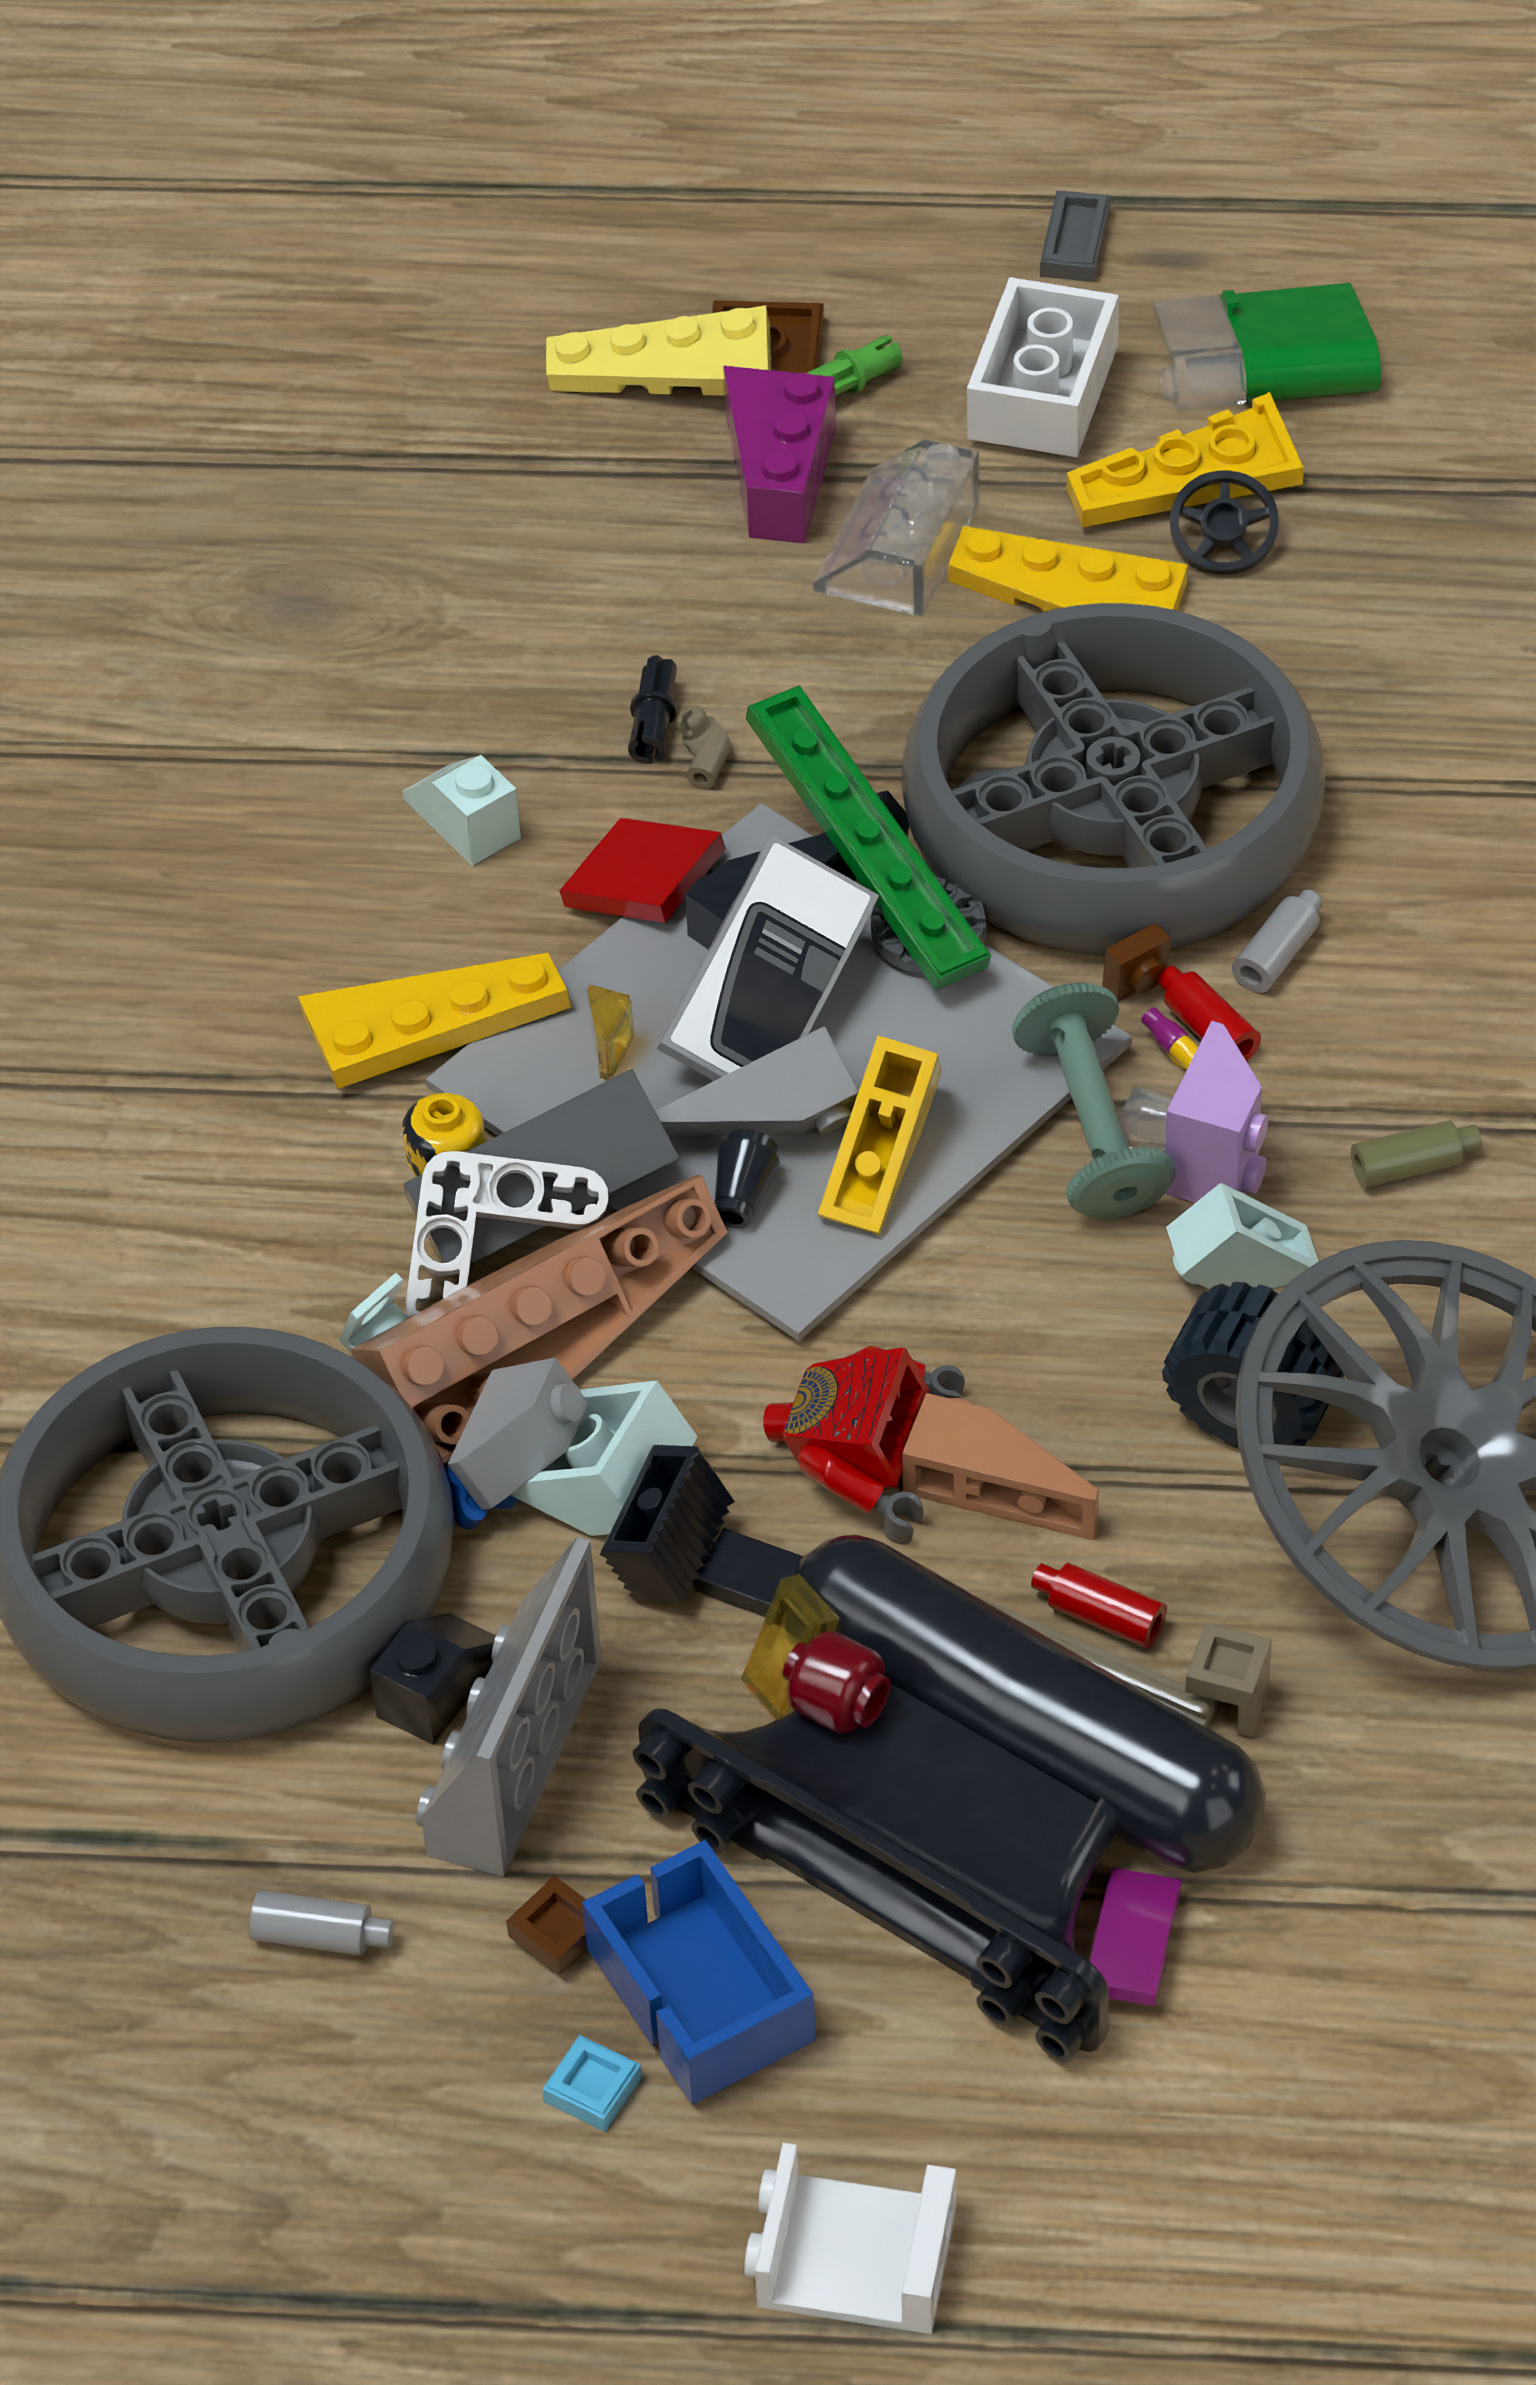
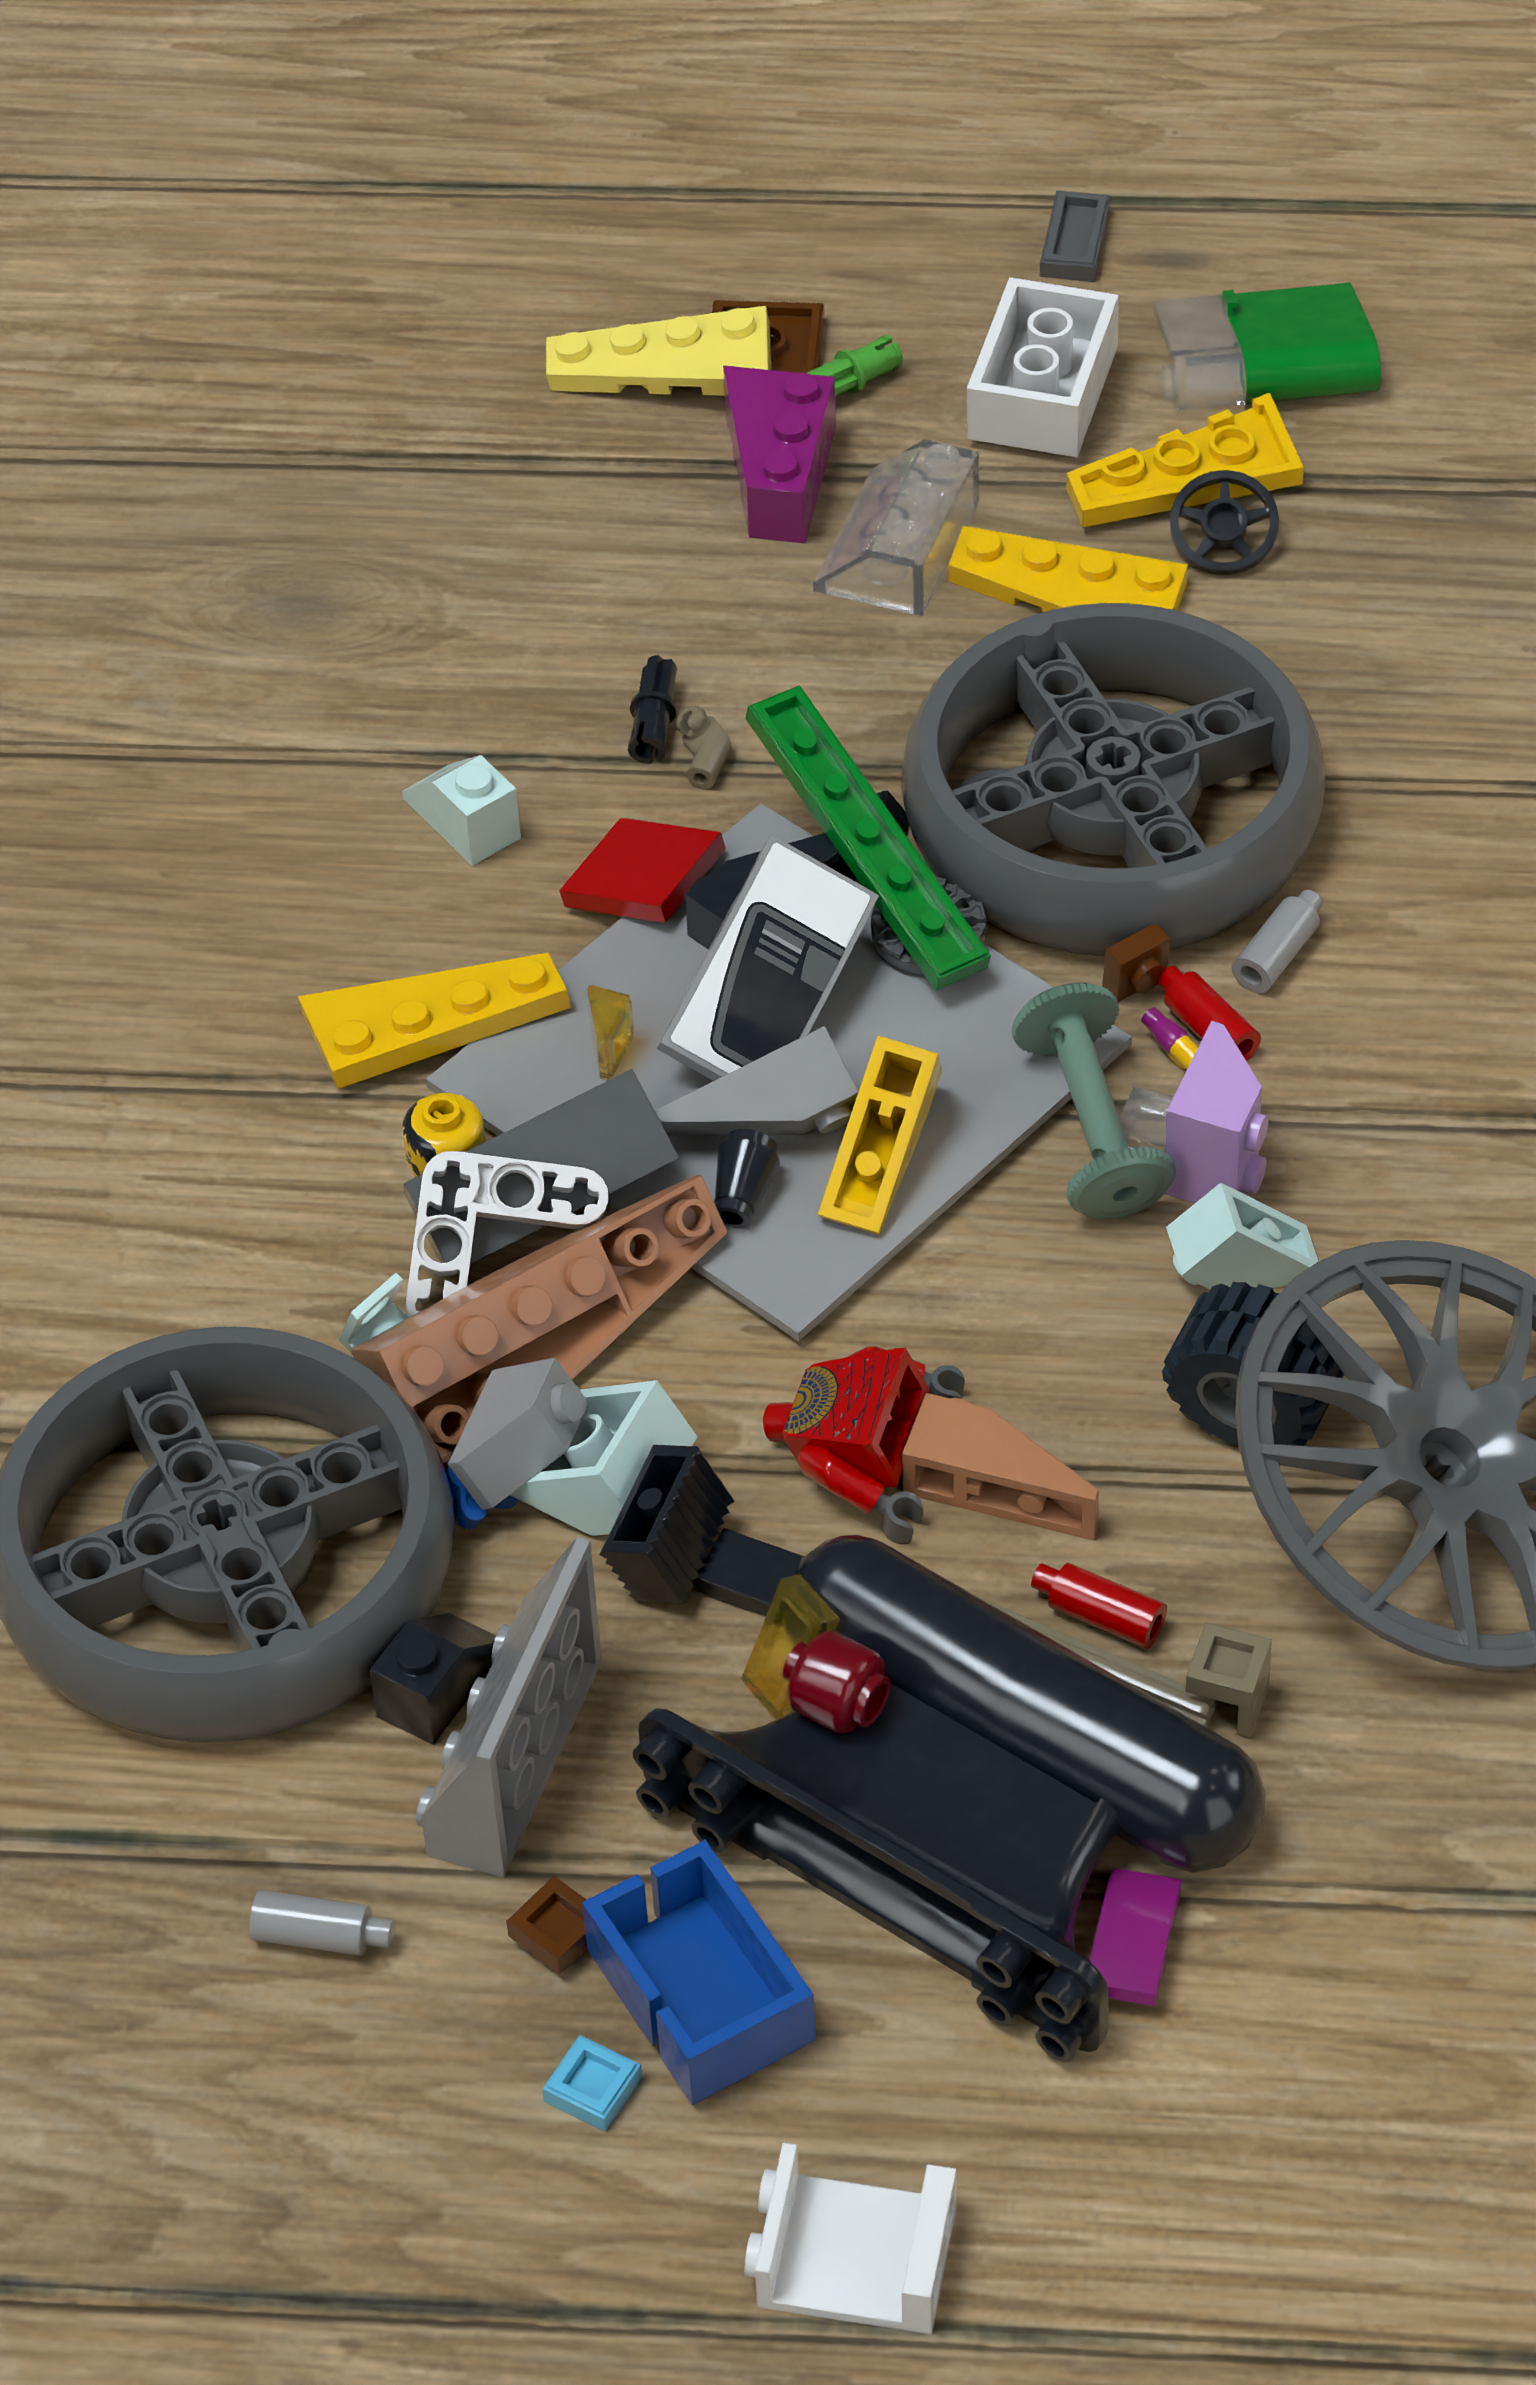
olive cylinder [1351,1120,1482,1189] -> none

